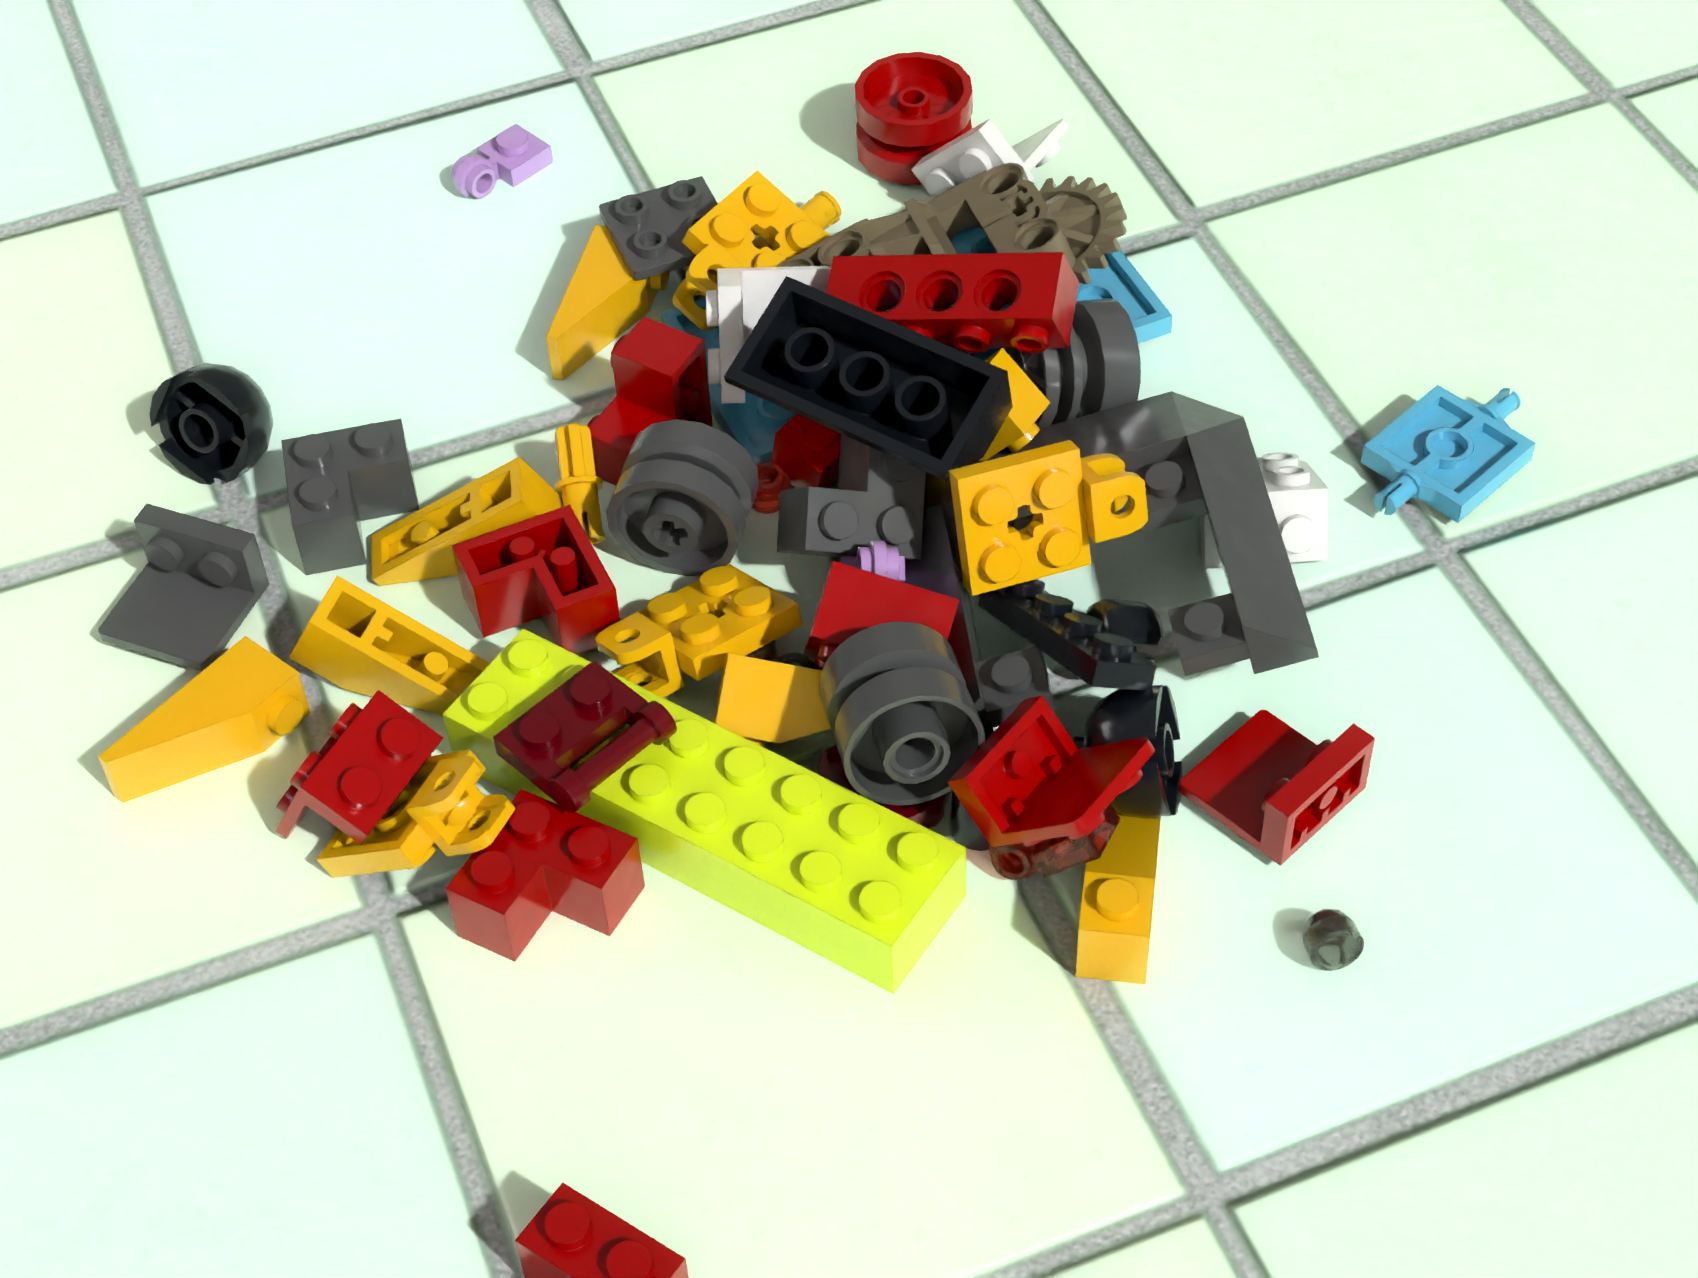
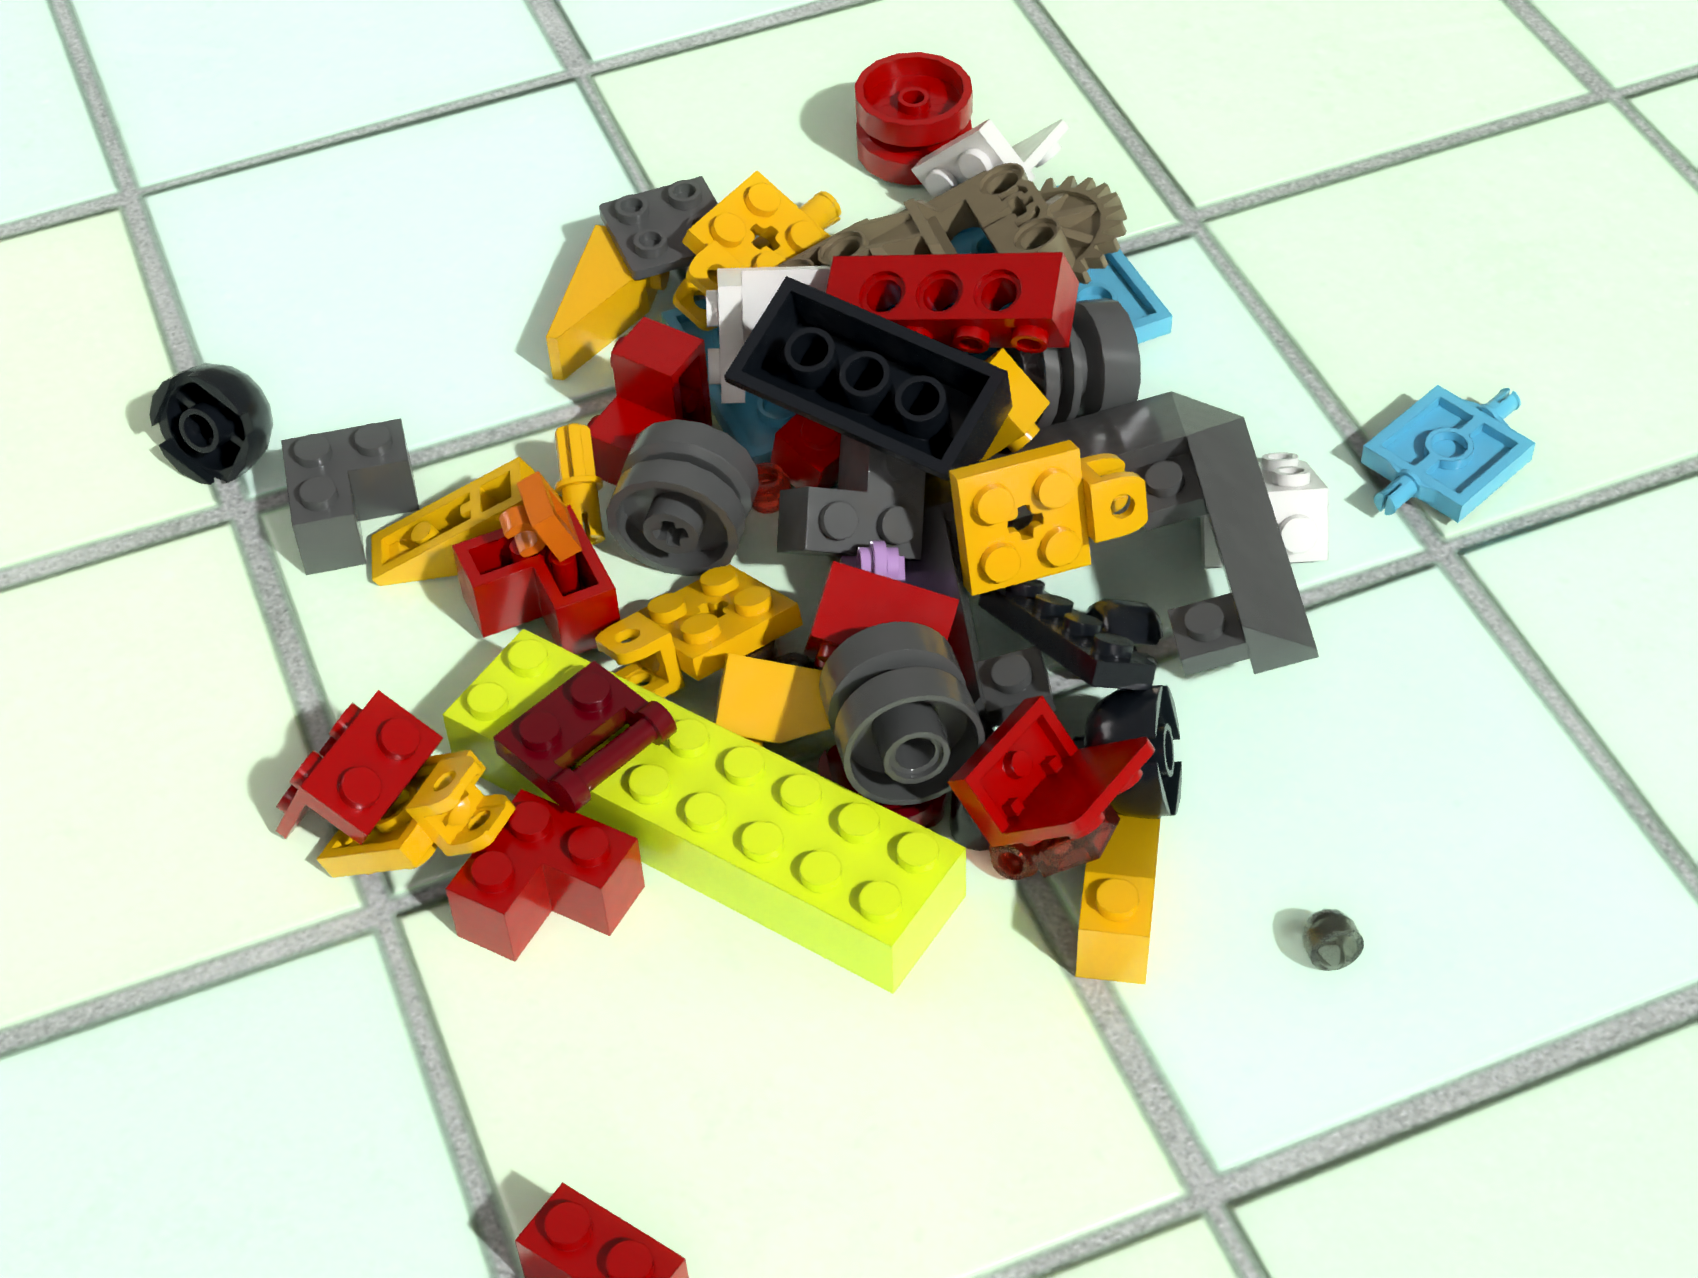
dark grey bracket [98,503,269,671] -> none
yellow slope [98,636,310,803] -> none
yellow slope [289,576,490,716] -> none
lavender plate [451,124,553,198] -> none
red bracket [1179,710,1375,866] -> none
none -> orange tile [499,471,582,562]

